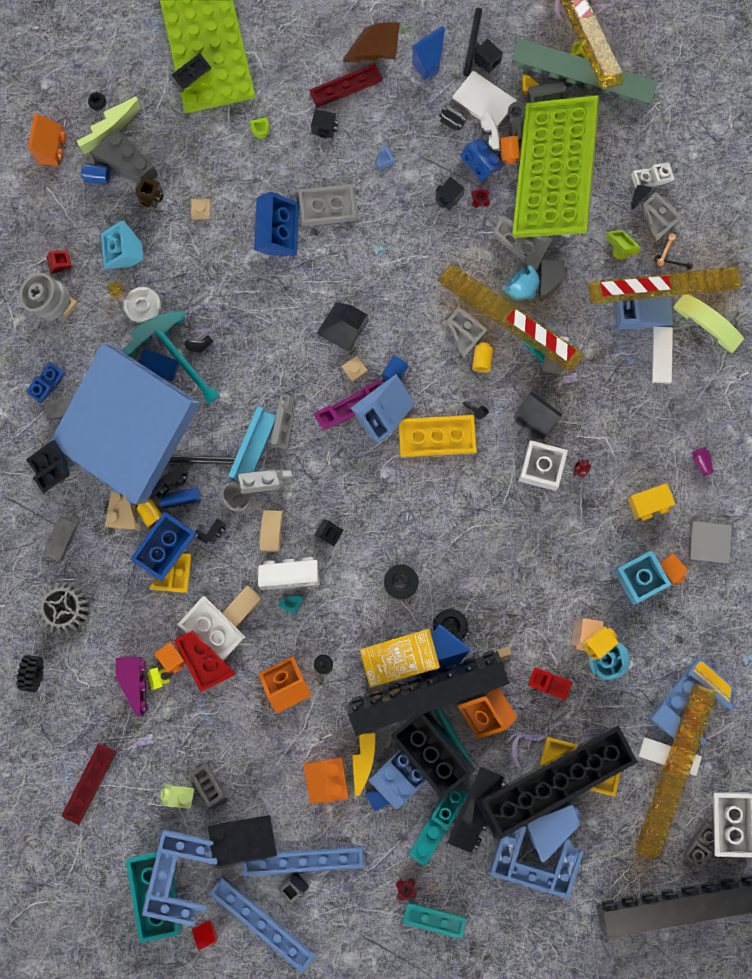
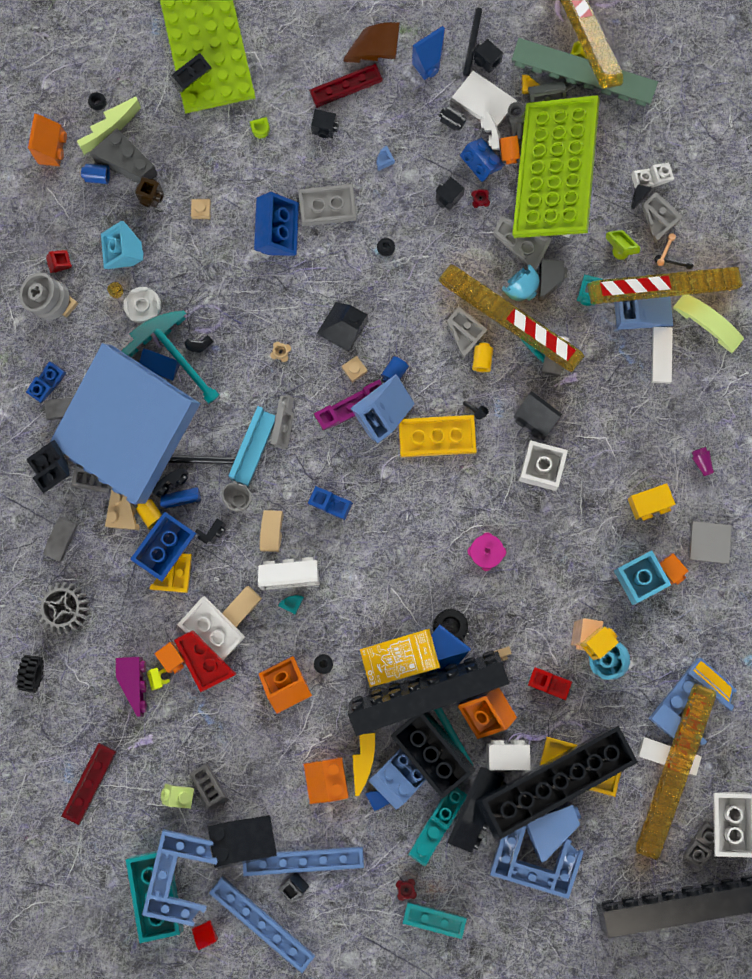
light grey hinge [237,470,292,494] -> none
black slope [315,519,344,546] -> none
black tyre [384,564,419,600] -> none
dark red plate [573,459,591,477] -> none
none -> flat silver slope [71,467,111,493]
none -> tan plate [270,342,291,362]
none -> blue slope [308,486,353,520]
none -> black plate [377,238,395,257]
none -> dark pink piece [467,532,506,571]
none -> white brick [486,740,530,770]
none -> teal window [576,274,603,306]

